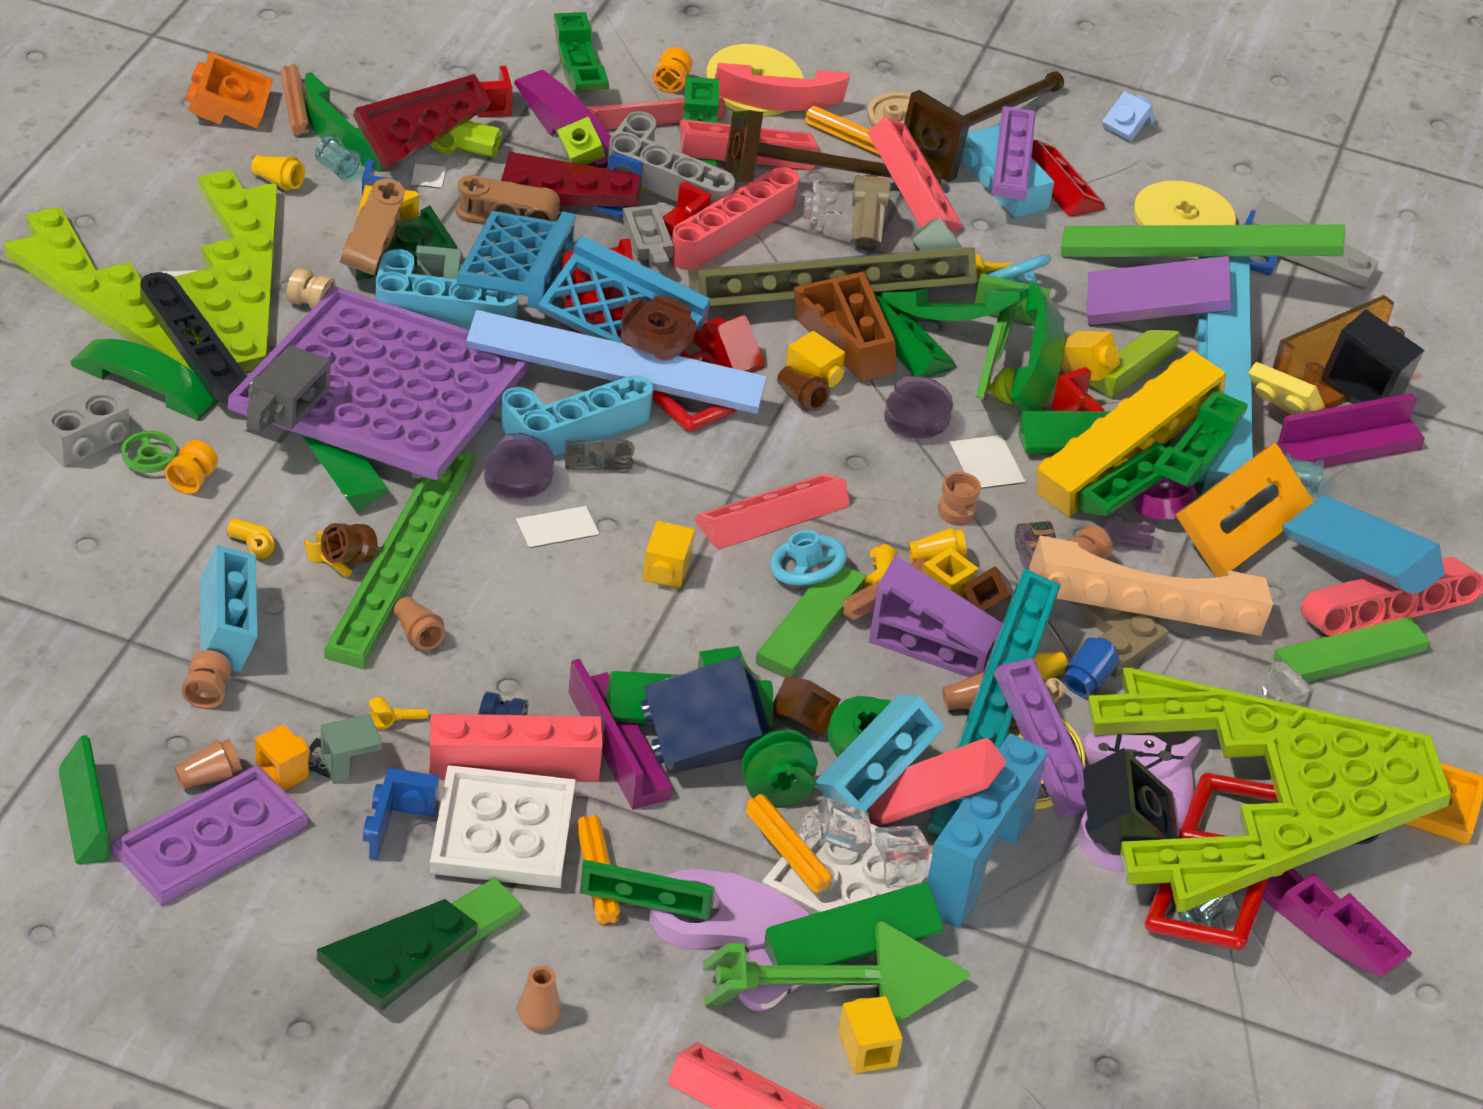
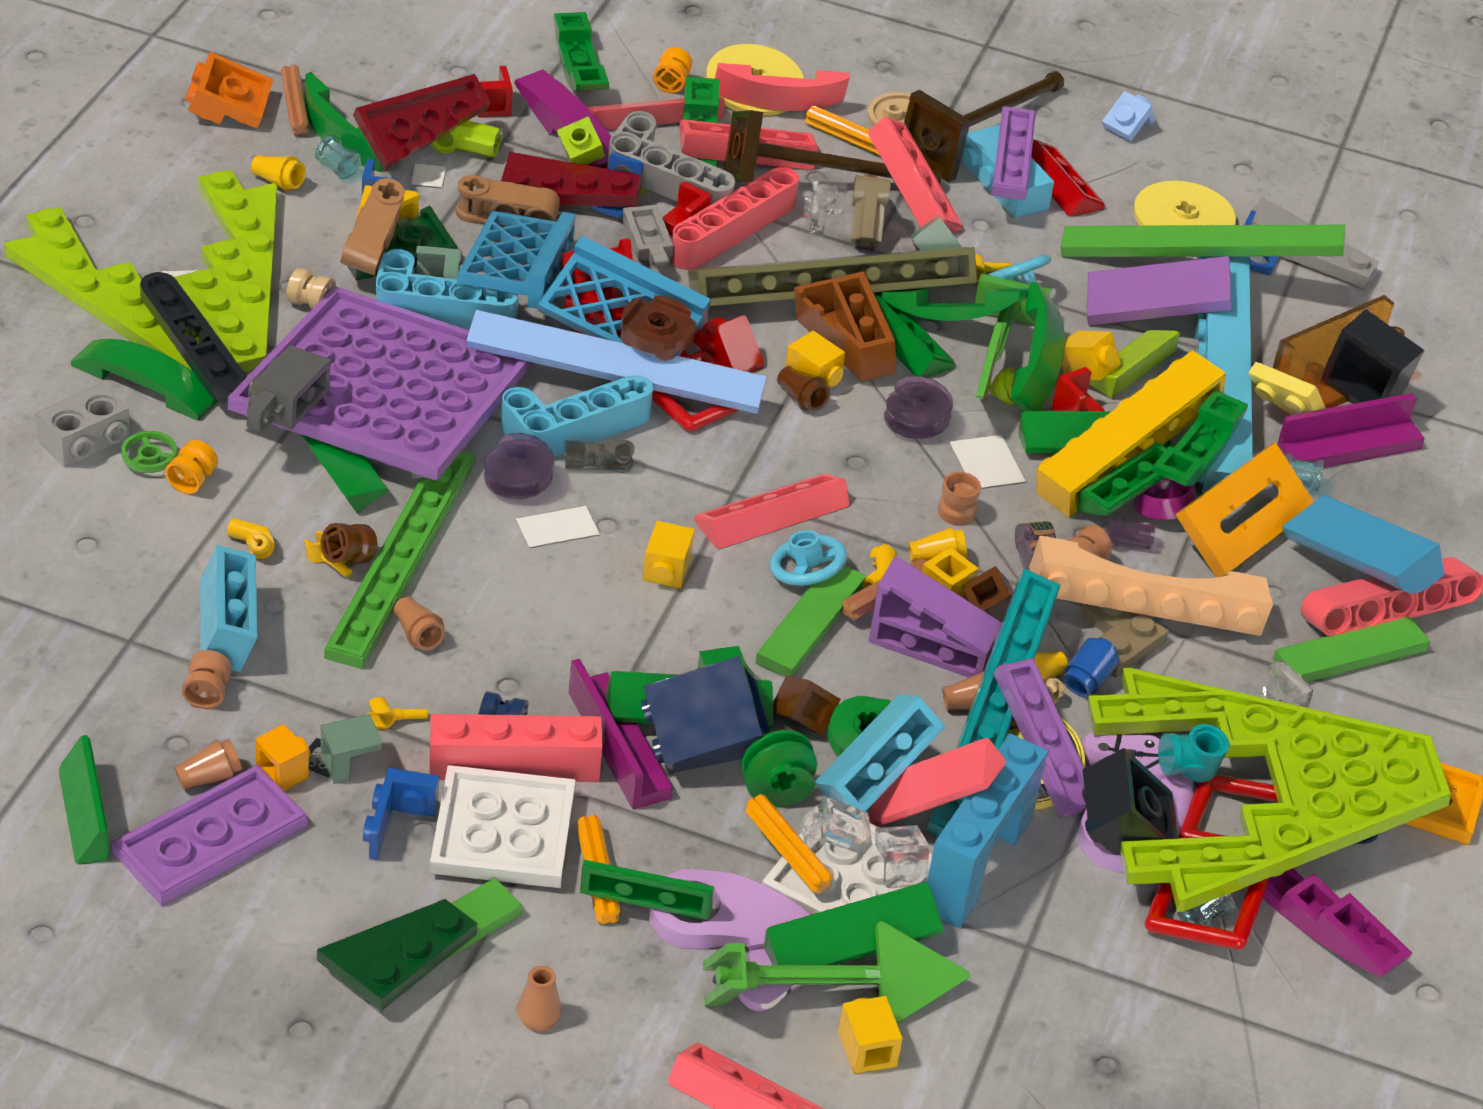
none -> teal piece [1158,724,1229,782]

